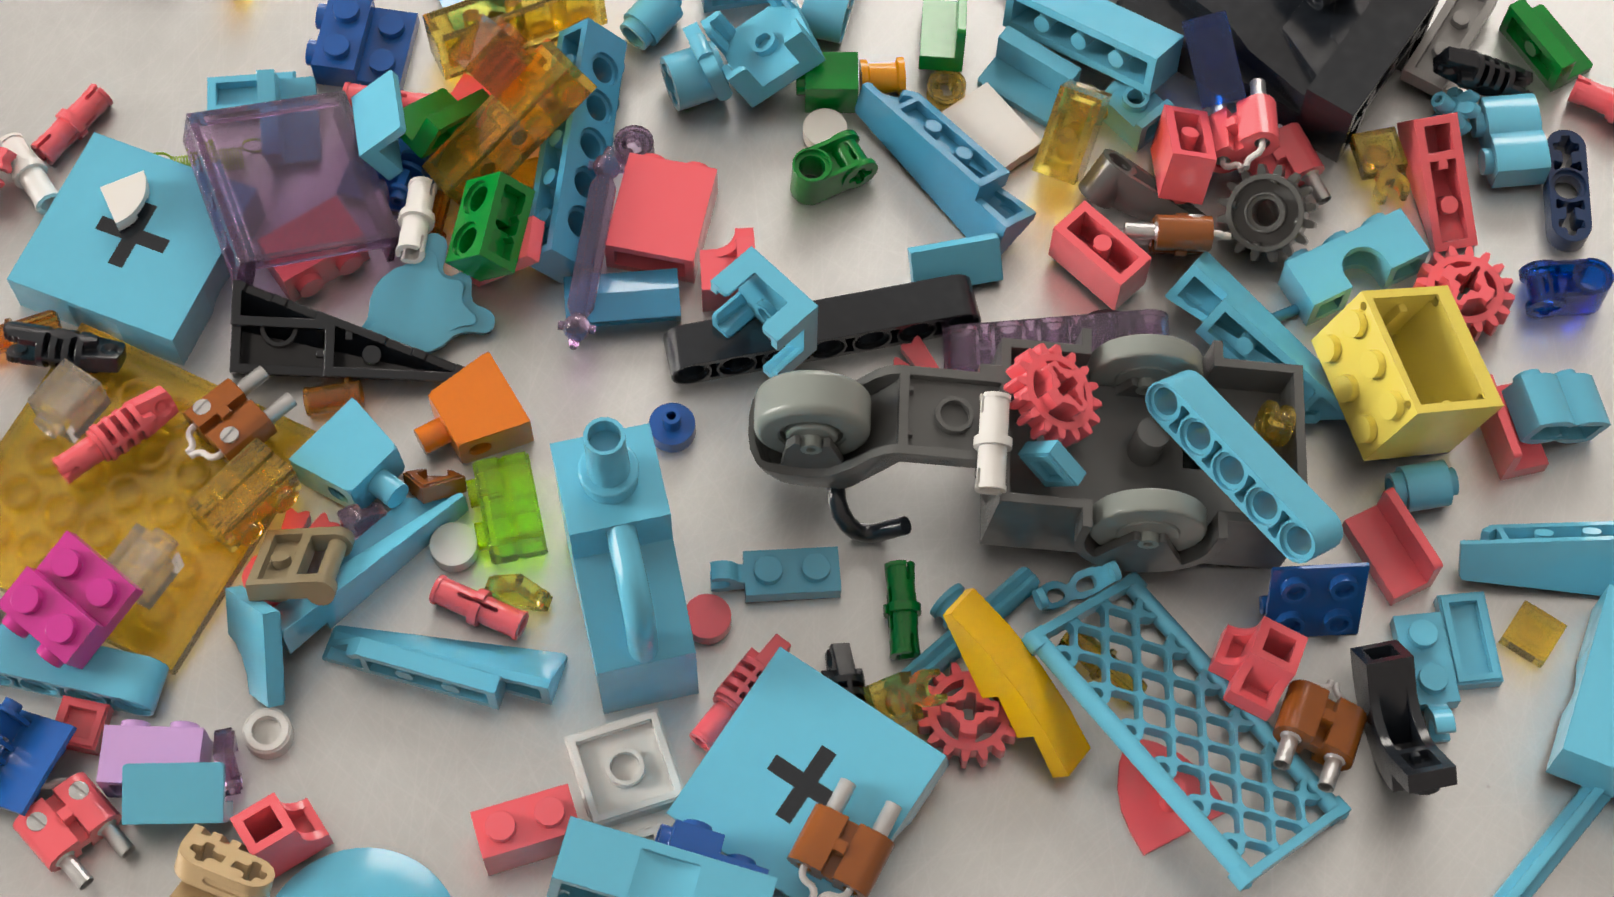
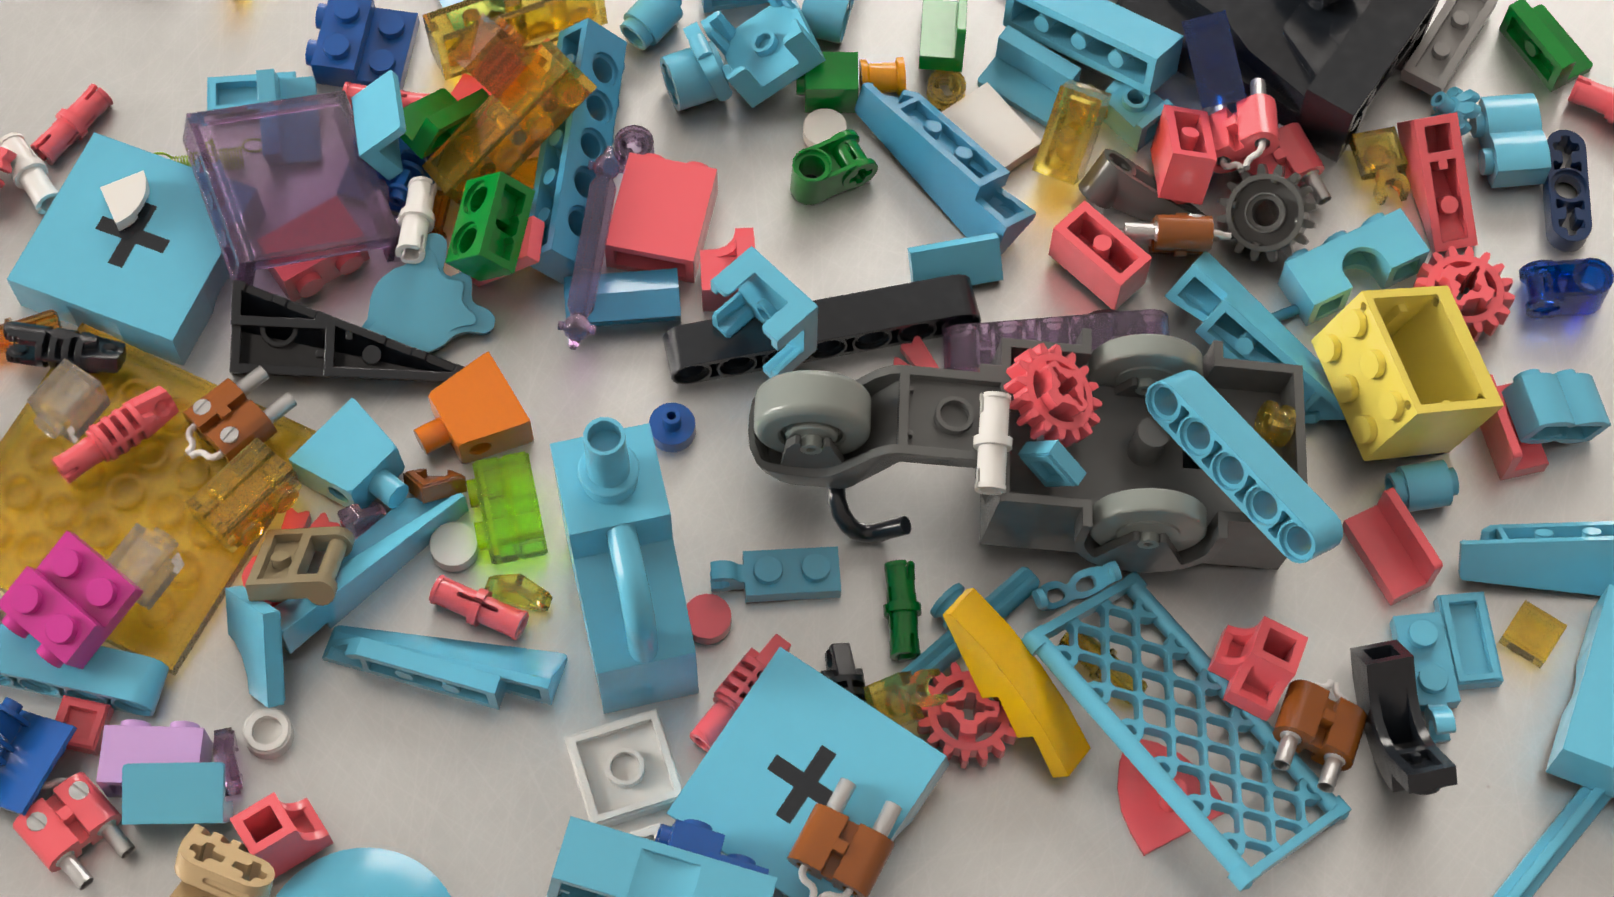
clear orange pin [303,377,365,417] -> none
coral brick [470,783,578,876] -> none
blue hinge [1259,562,1370,637] -> none
black hinge [1433,46,1533,97] -> none

